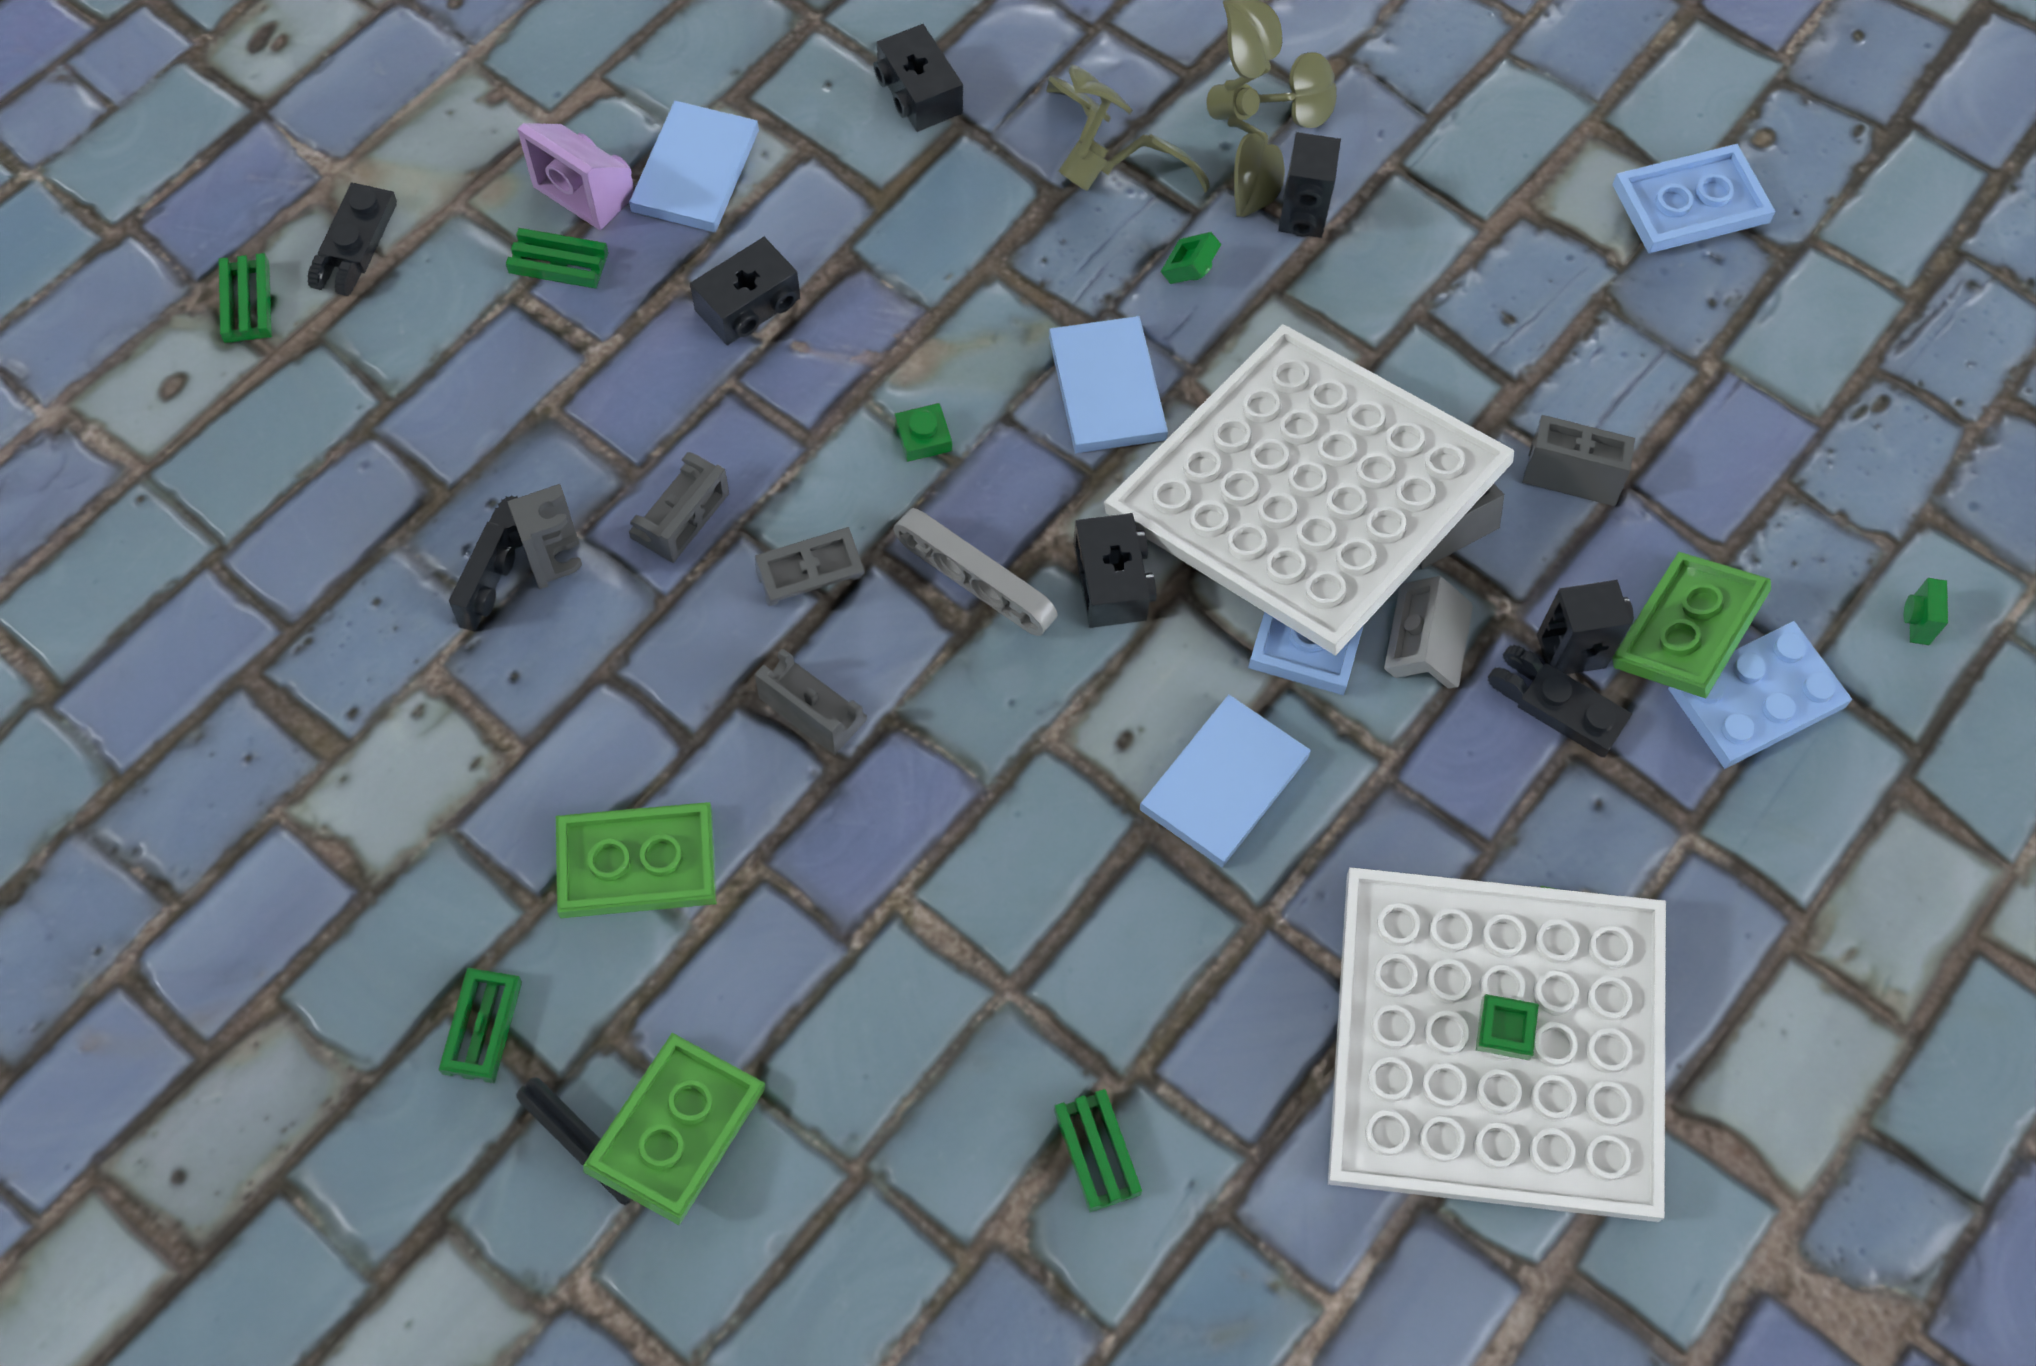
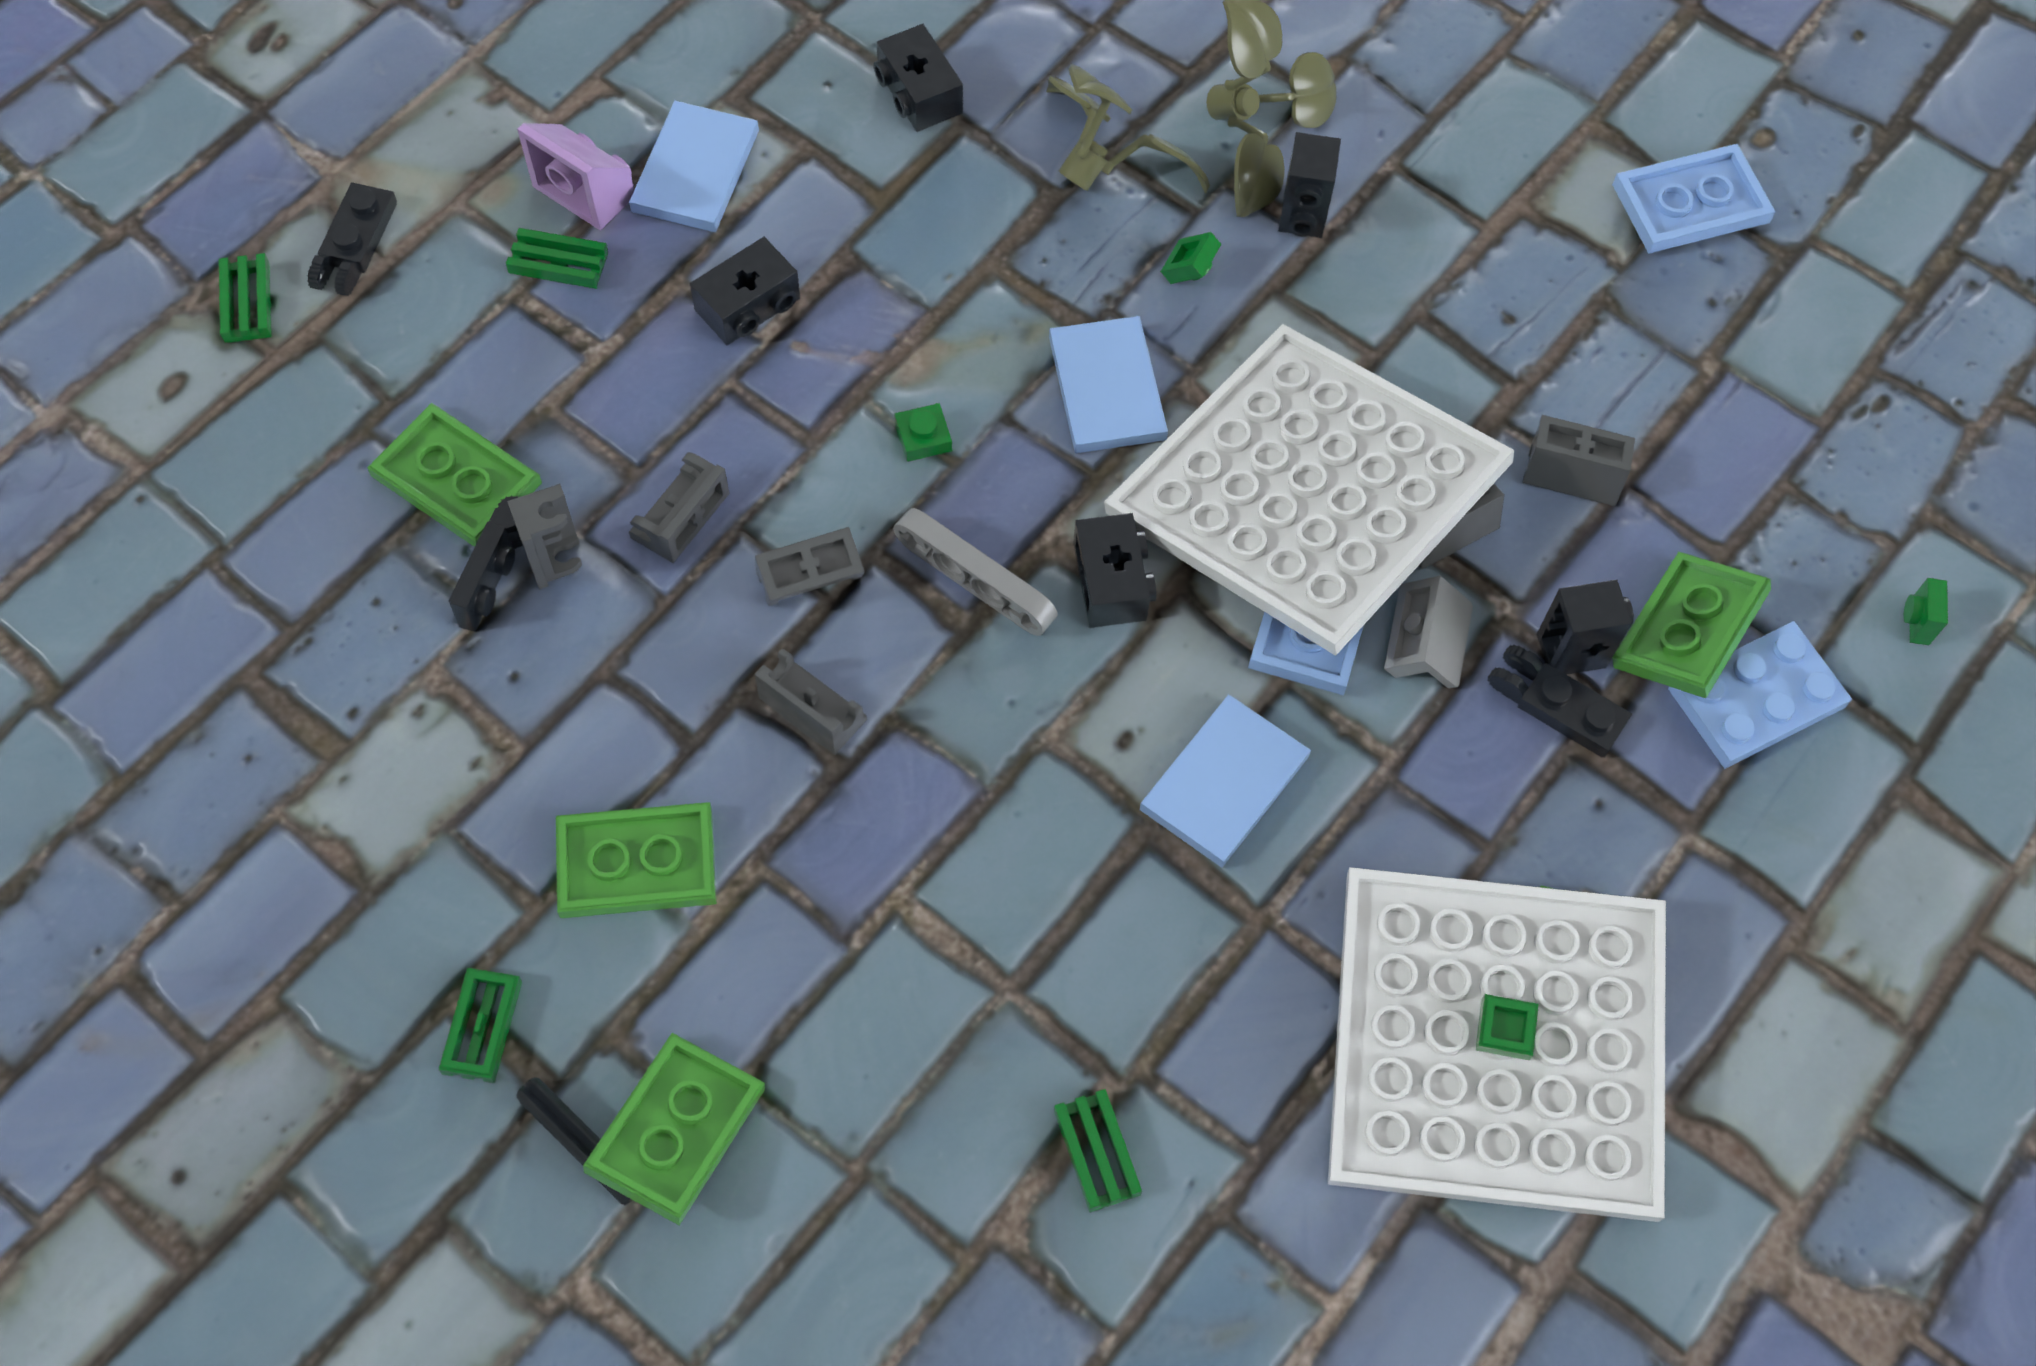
none -> bright green tile [367,403,542,547]

